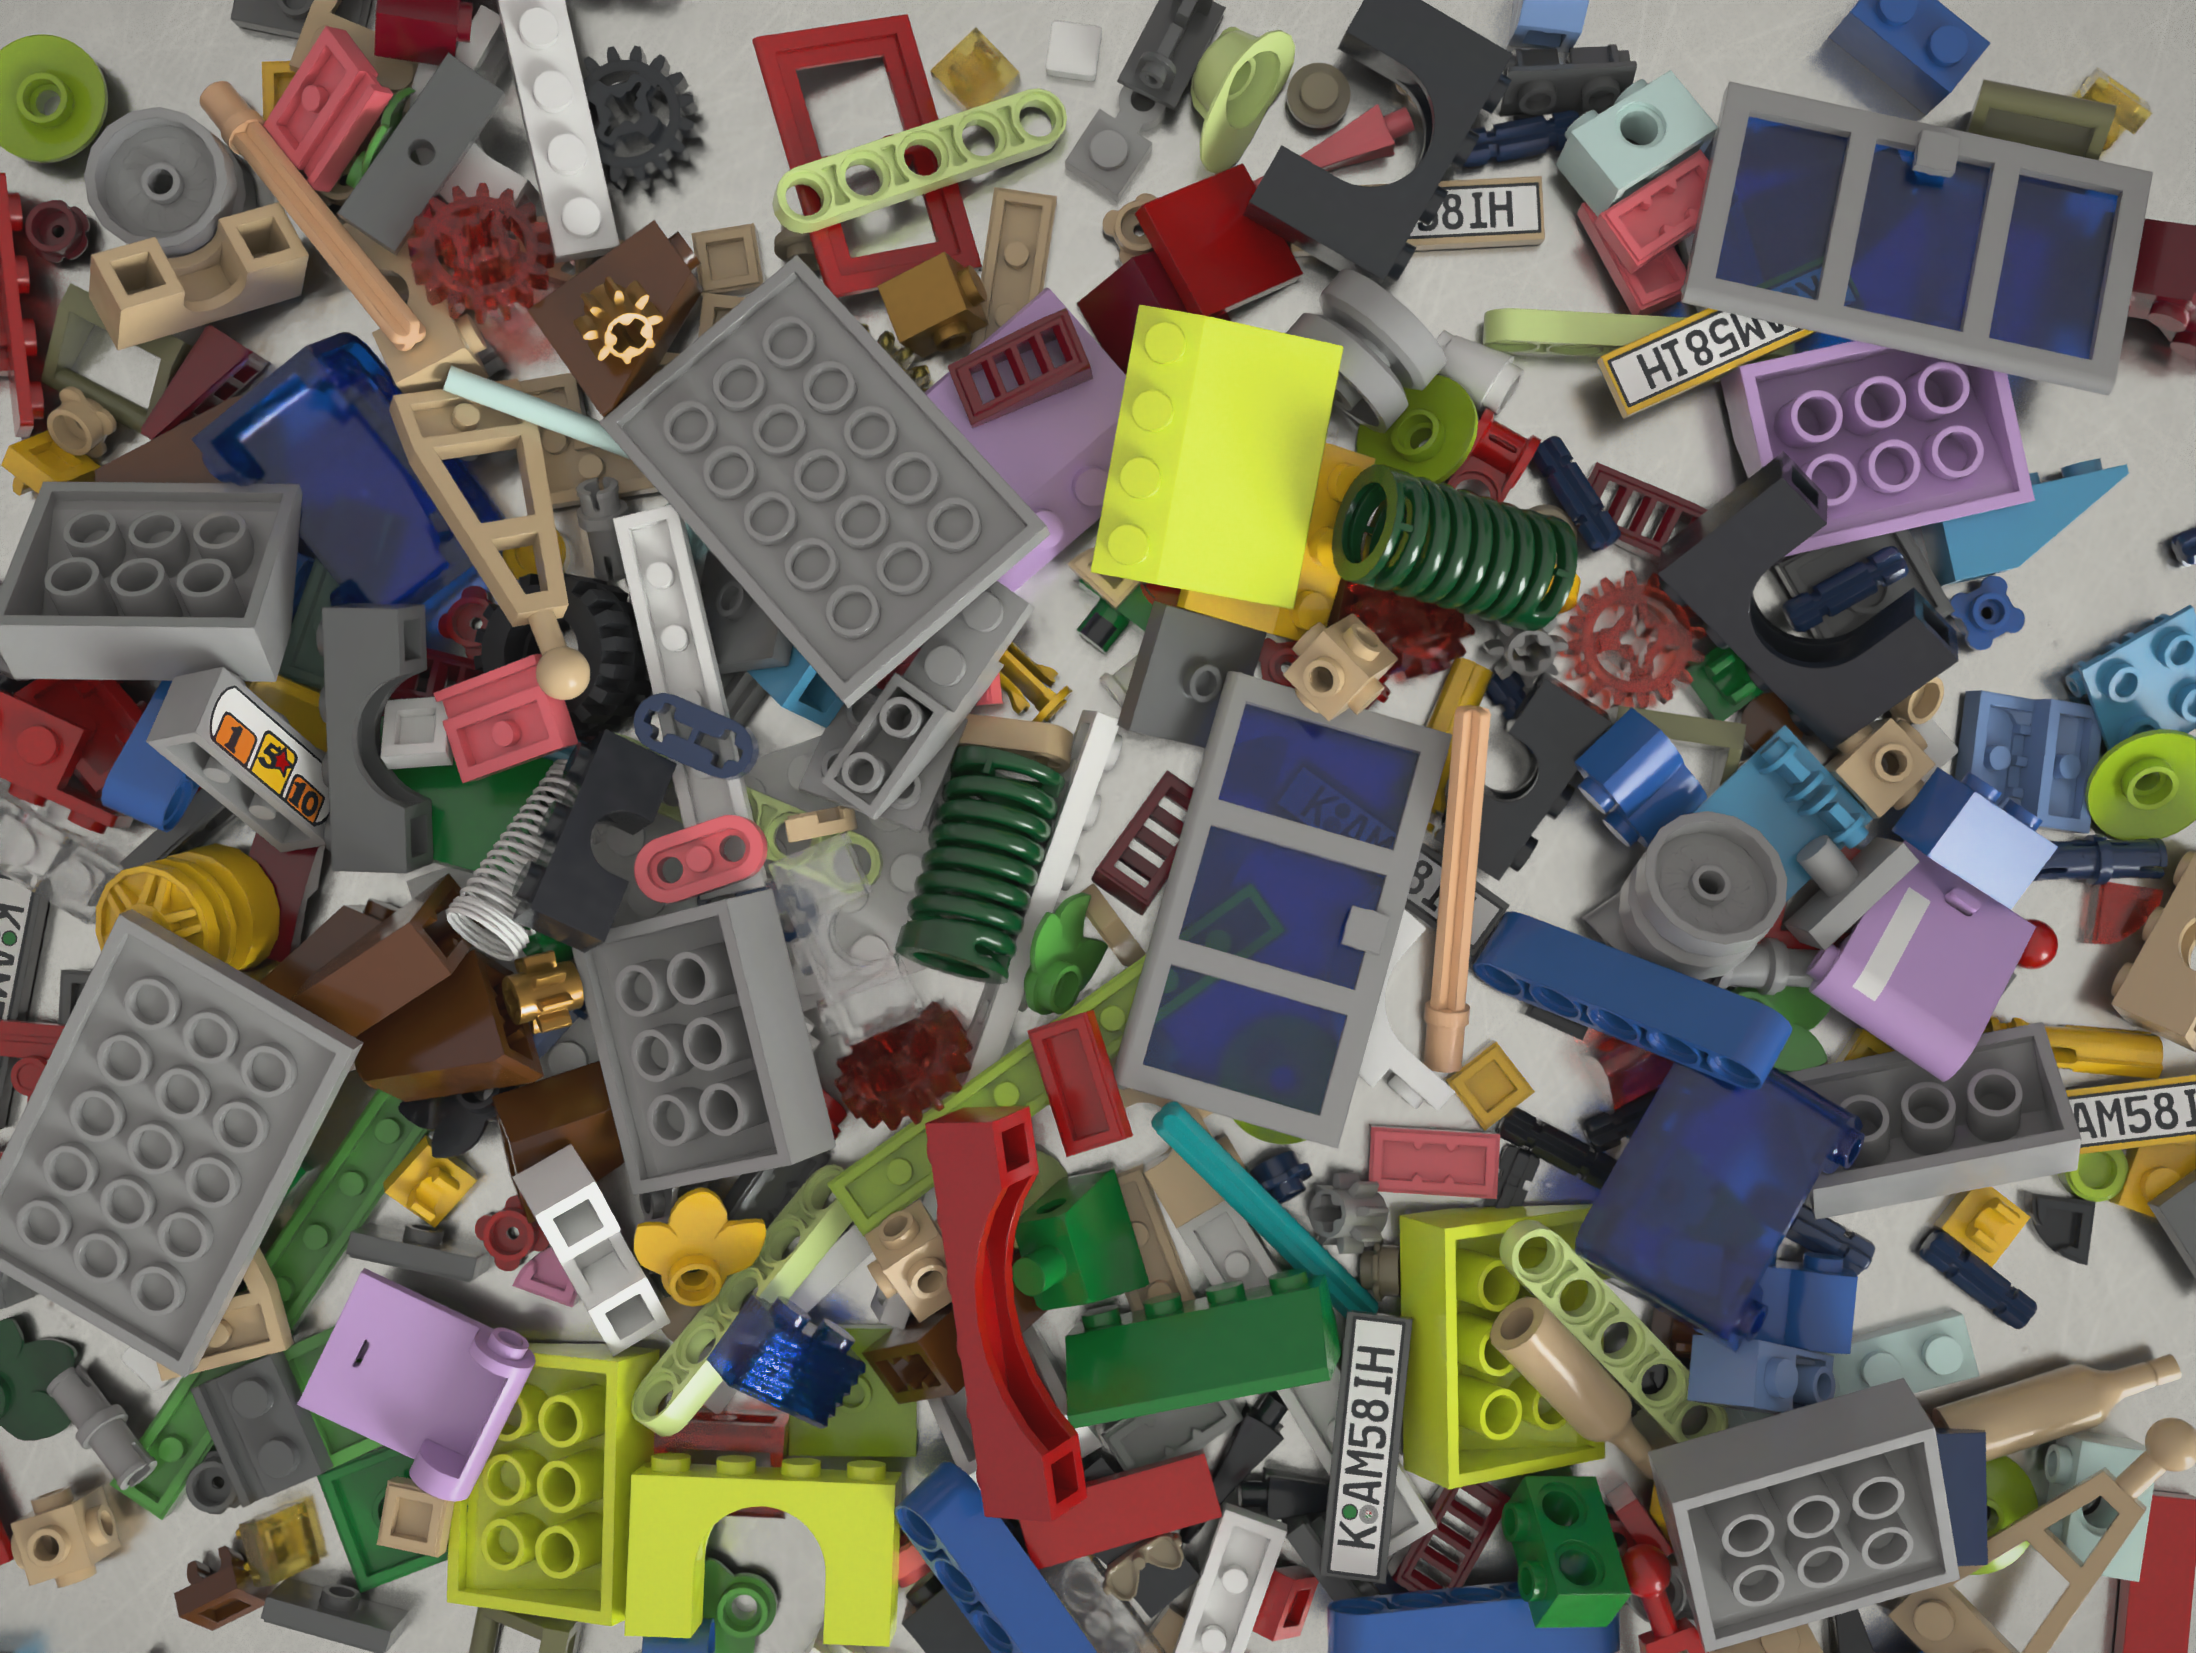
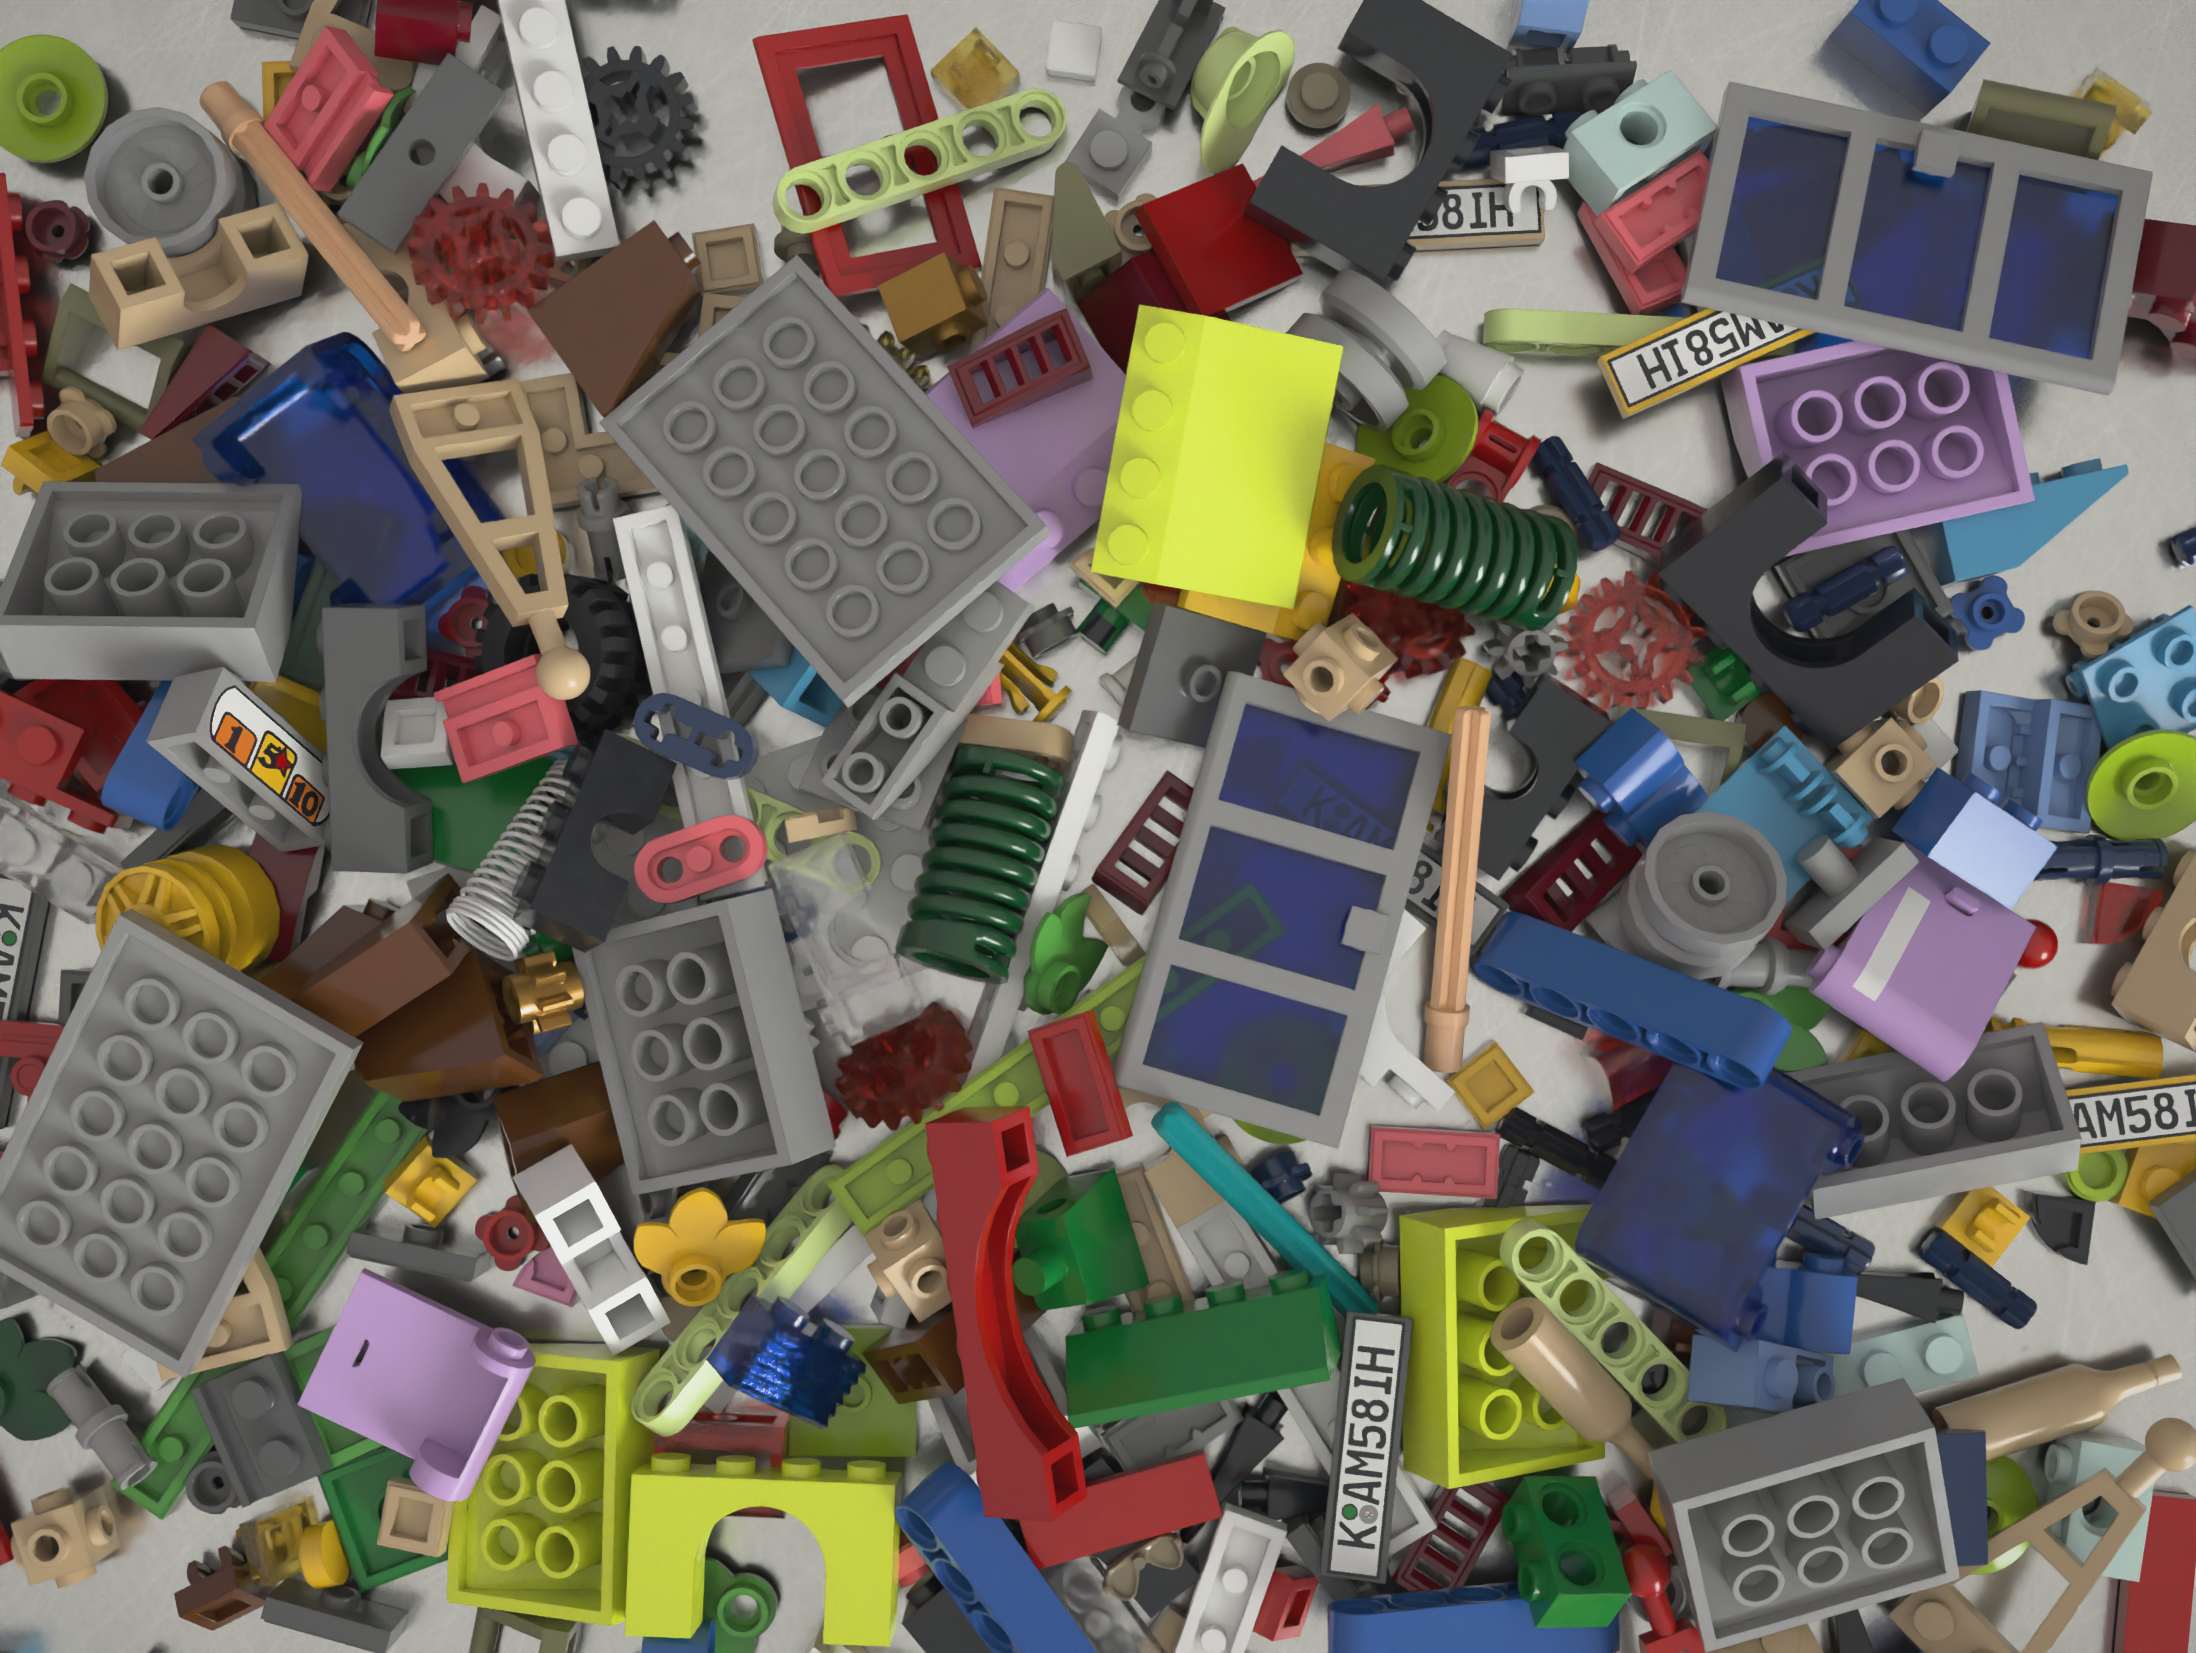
light aqua bar [443,365,631,460] -> none
pearl gold gear [573,276,663,364] -> none
none -> yellow tile [298,1520,351,1590]
none -> dark grey plate [1016,603,1078,658]
none -> olive tile [1051,162,1122,308]
none -> white tile [1490,145,1569,213]
none -> dark red slope [1502,810,1642,932]
none -> black piece [1856,1271,1964,1323]
none -> tan plate [2053,590,2133,658]

